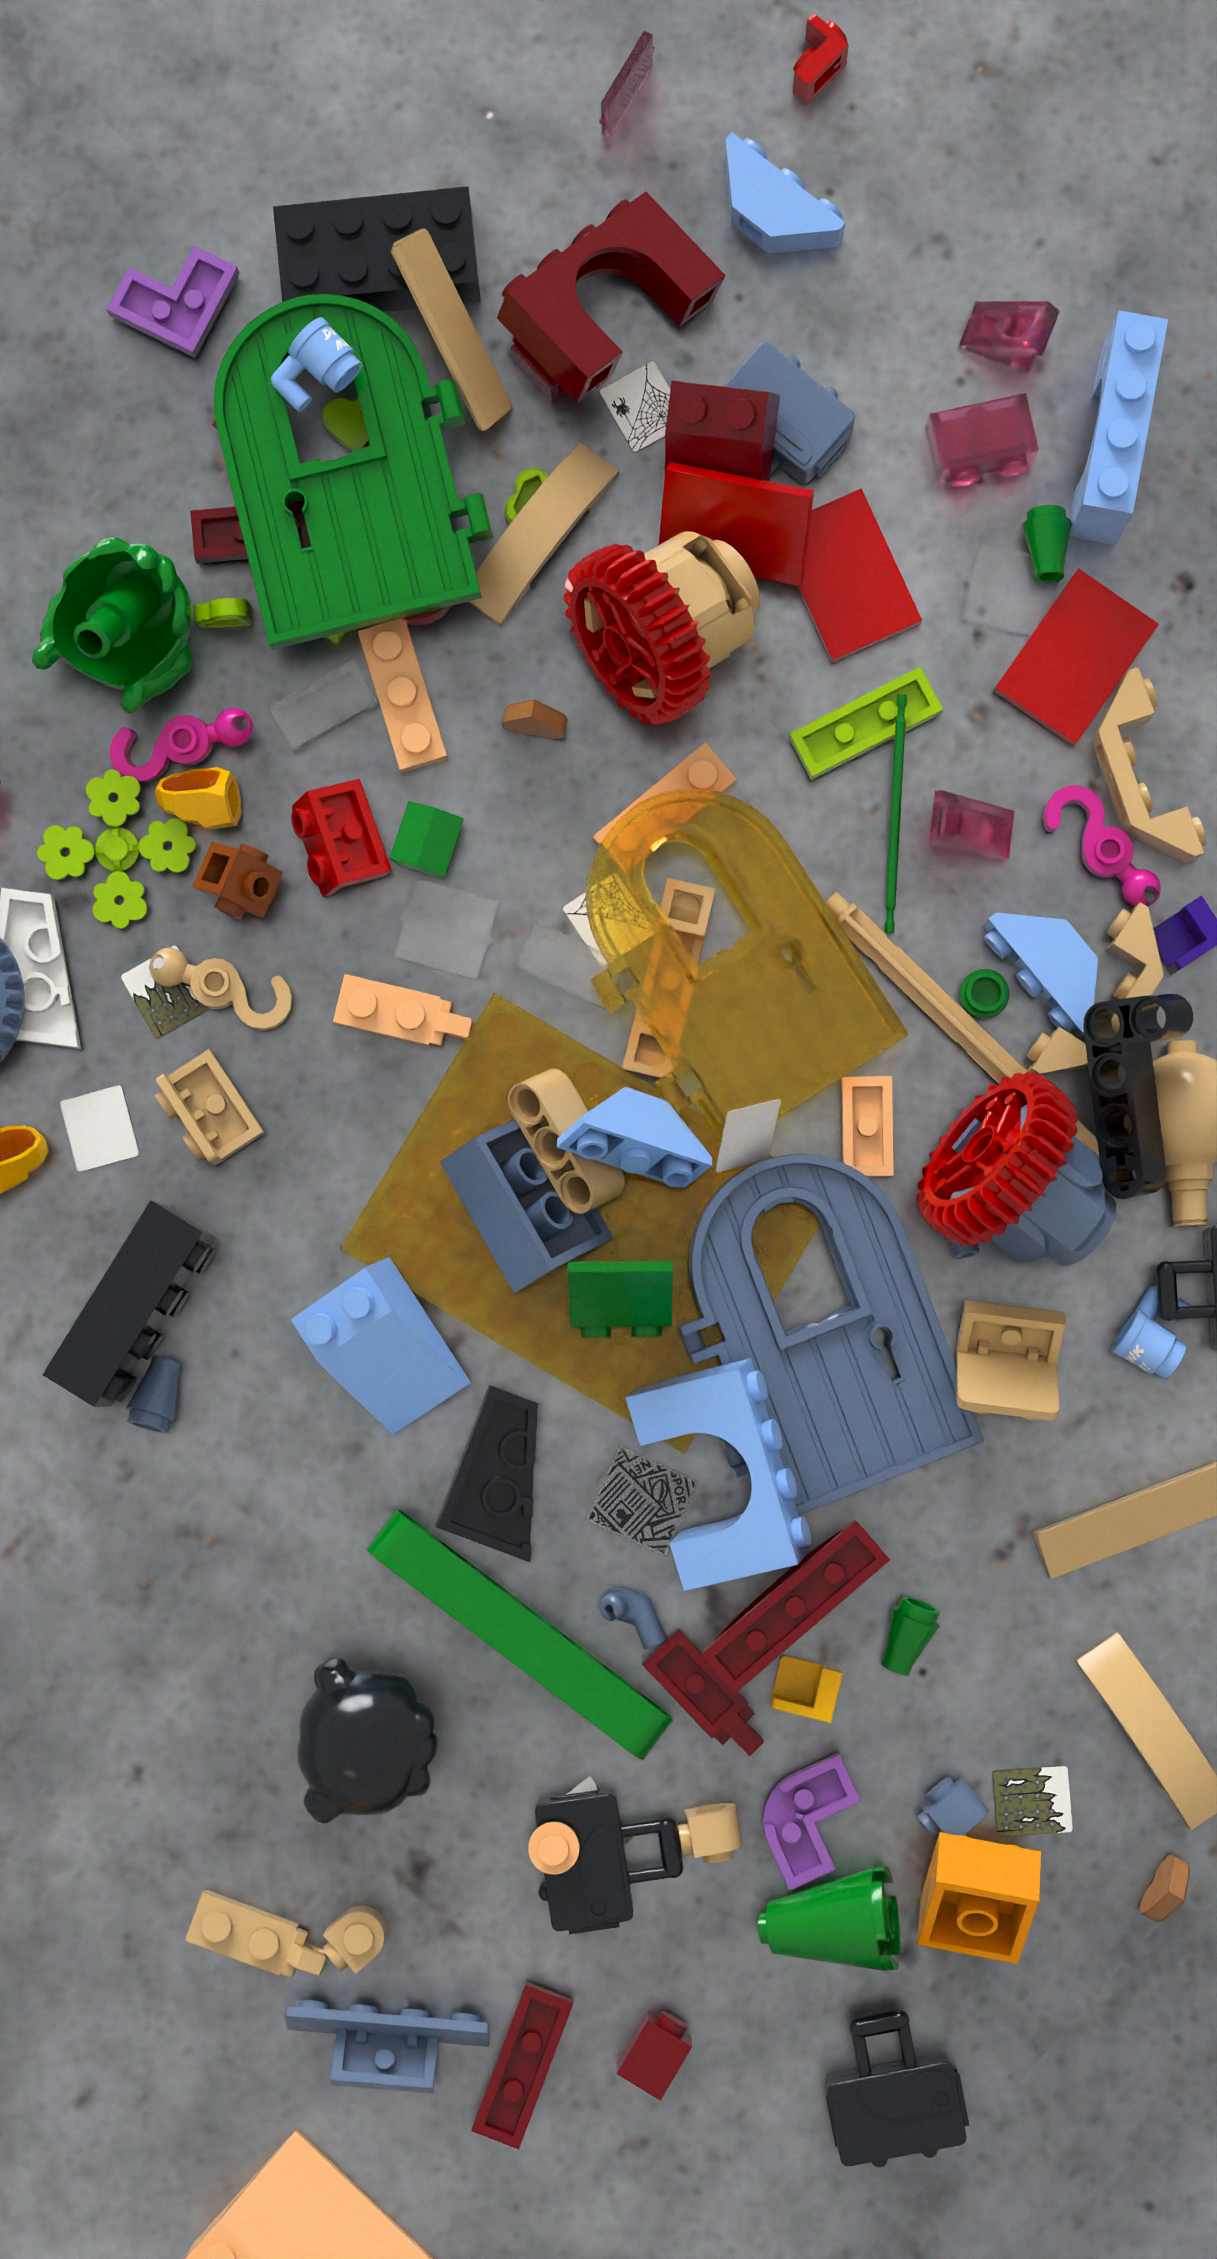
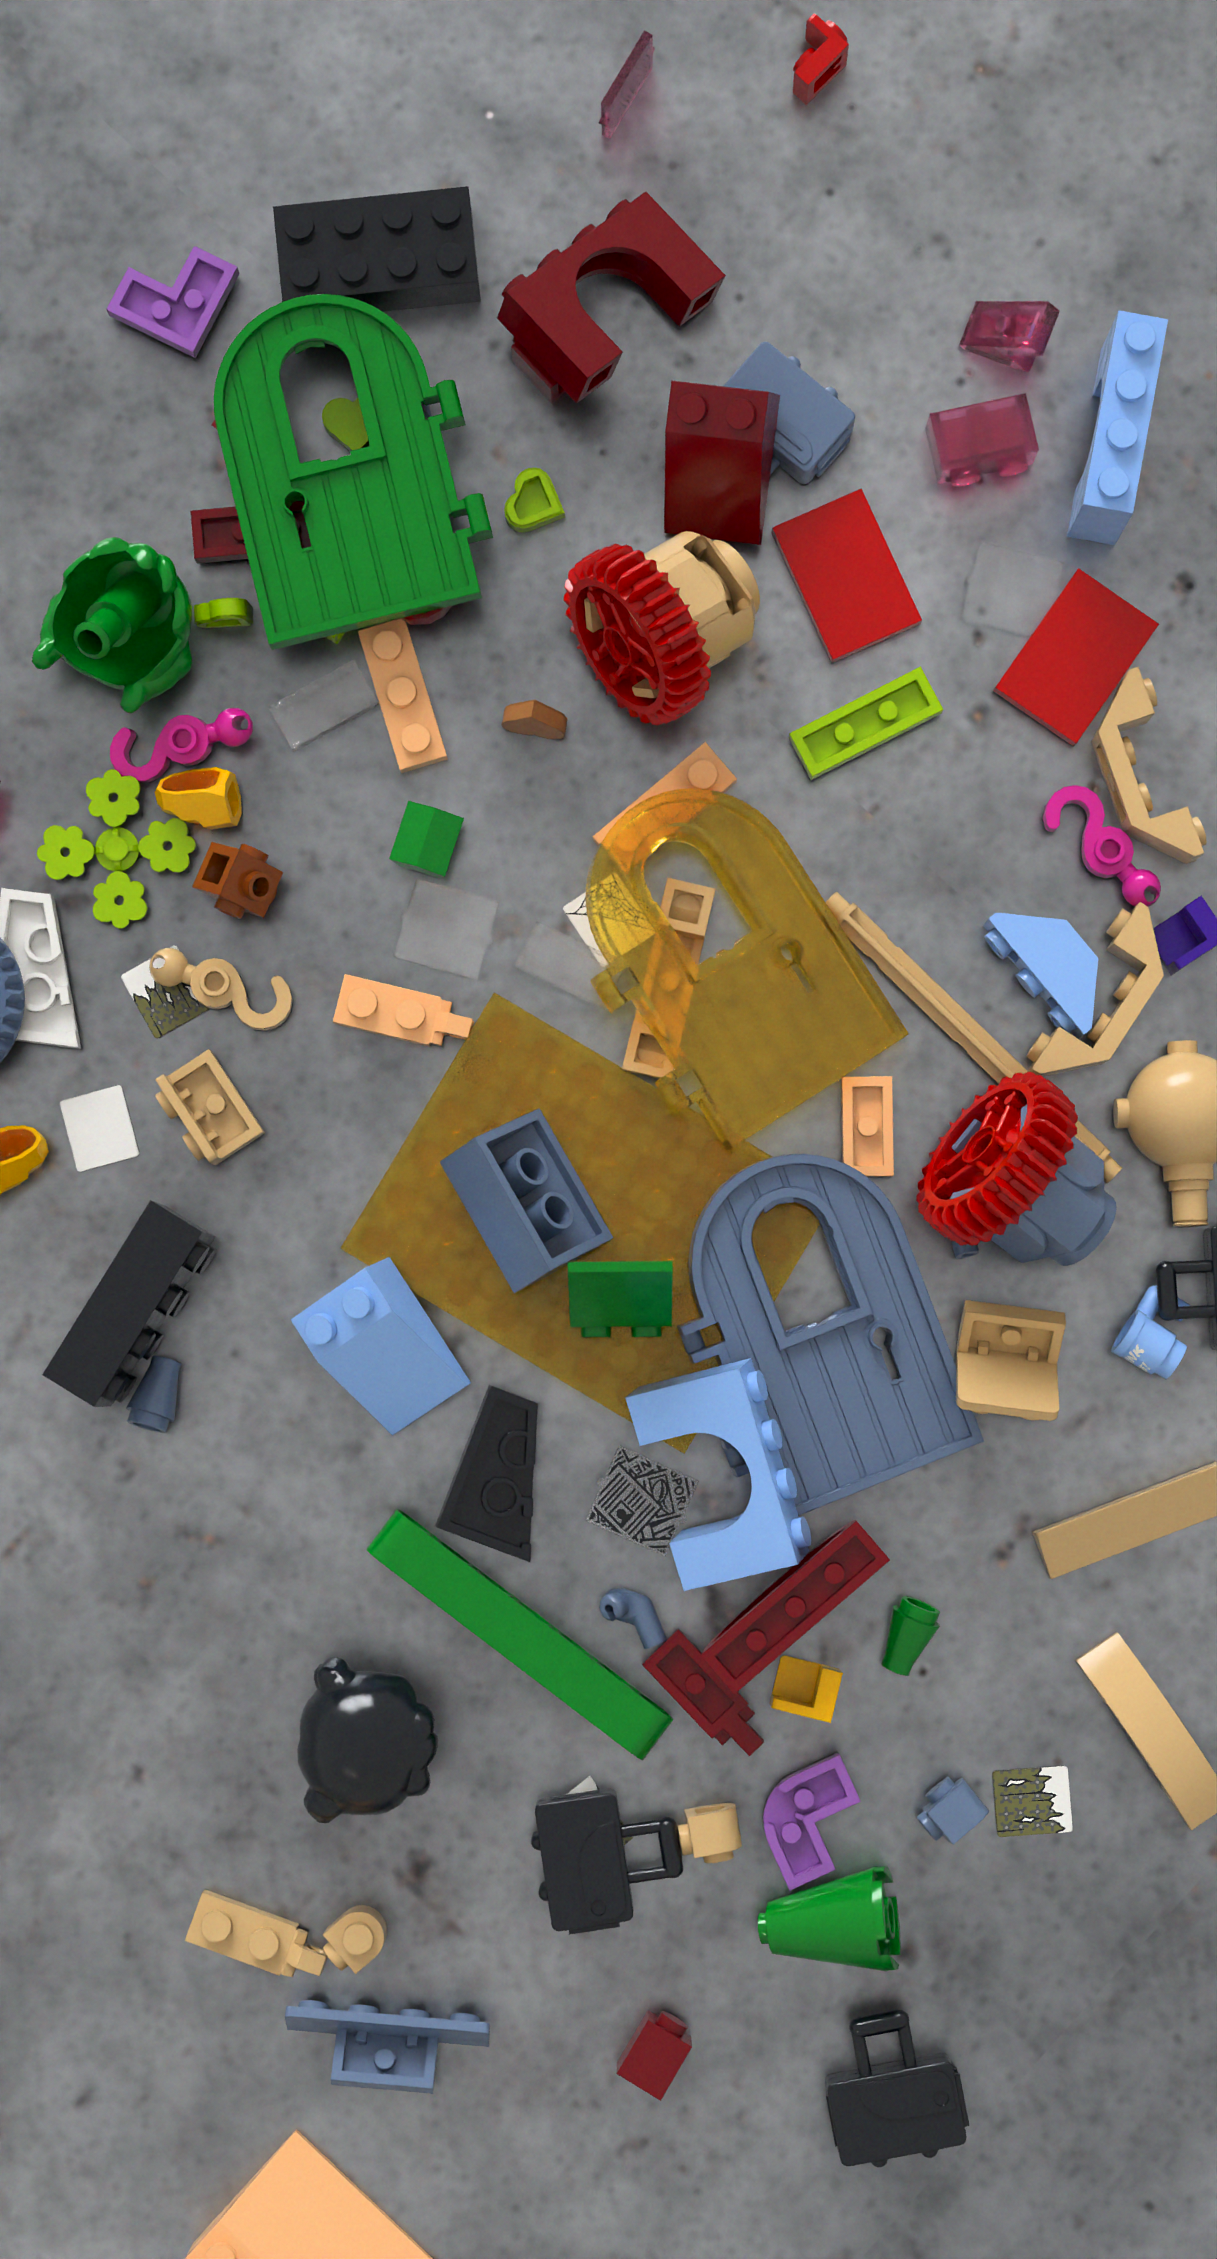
light blue piece [271,317,363,412] -> none
red bracket [291,779,392,897] -> none
tan slope [391,229,512,431] -> none
tan slope [468,442,619,626] -> none
dark red plate [471,1981,574,2150] -> none
tan beam [508,1068,625,1214] -> none
light nougat plate [528,1822,580,1875] -> none
light blue slope [557,1087,712,1189] -> none
white sticker [600,362,670,452] -> none
red tile [659,462,814,586] -> none
white sticker [715,1099,781,1173] -> none
light blue slope [724,132,846,254] -> none
green piece [884,694,907,933] -> none
light orange brick [917,1832,1041,1964] -> none
clear pink slope [929,790,1014,860] -> none
green plate [959,969,1010,1019] -> none
green cone [1022,505,1072,583] -> none
black beam [1083,994,1193,1199] -> none
medium nougat tile [1139,1855,1190,1922] -> none

